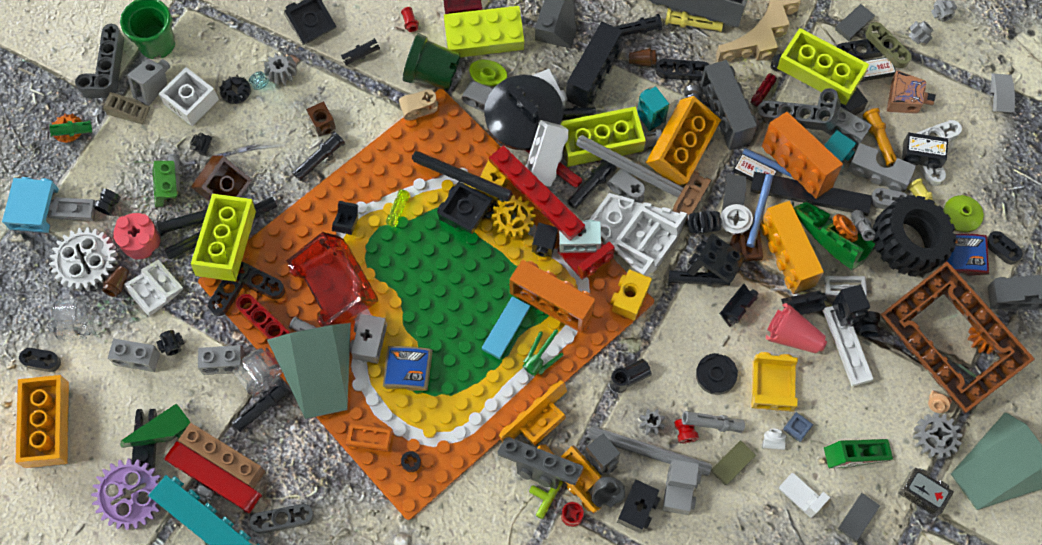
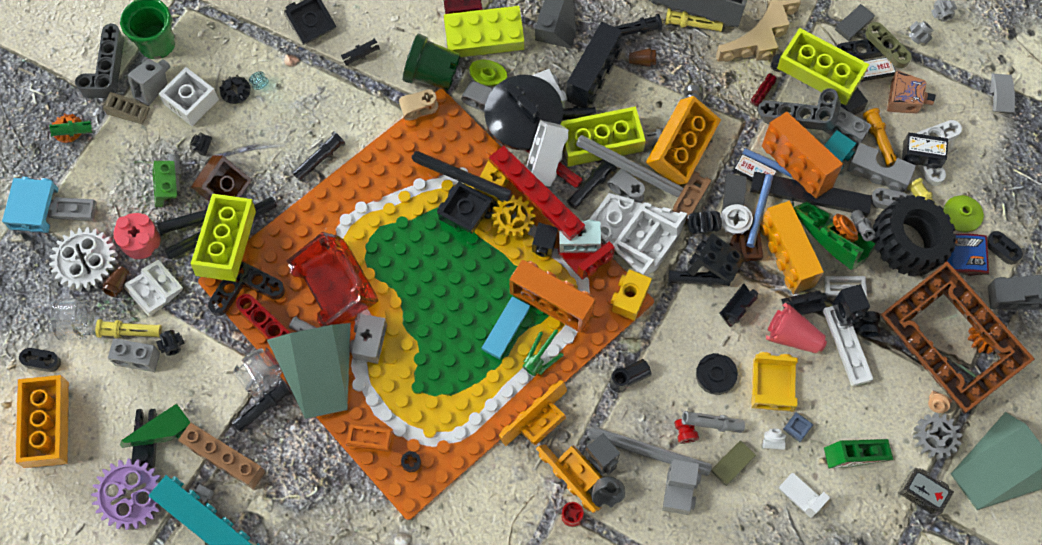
black wheel [93,188,121,216] -> none
red beam [164,441,262,514] -> none
light grey brick [198,345,245,375] -> none
dark grey beam [250,504,314,534] -> none
light grey gear [264,52,297,86] -> none
reddish brown brick [306,101,336,137] -> none
black bracket [332,201,358,235] -> none
slope [383,346,433,391] -> none
clear neon green axle [386,189,409,227] -> none
red pin [401,7,419,32] -> none
dark grey bracket [497,437,584,489] -> none
lime piece [529,480,563,519] -> none
black brick [617,479,661,533] -> none
teal brick [637,86,669,131] -> none
light grey gear [639,409,665,436] -> none
black beam [656,59,710,81] -> none
dark grey brick [700,60,758,150] -> none
dark grey tile [838,493,880,541] -> none
none -> light yellow pin [95,319,162,339]

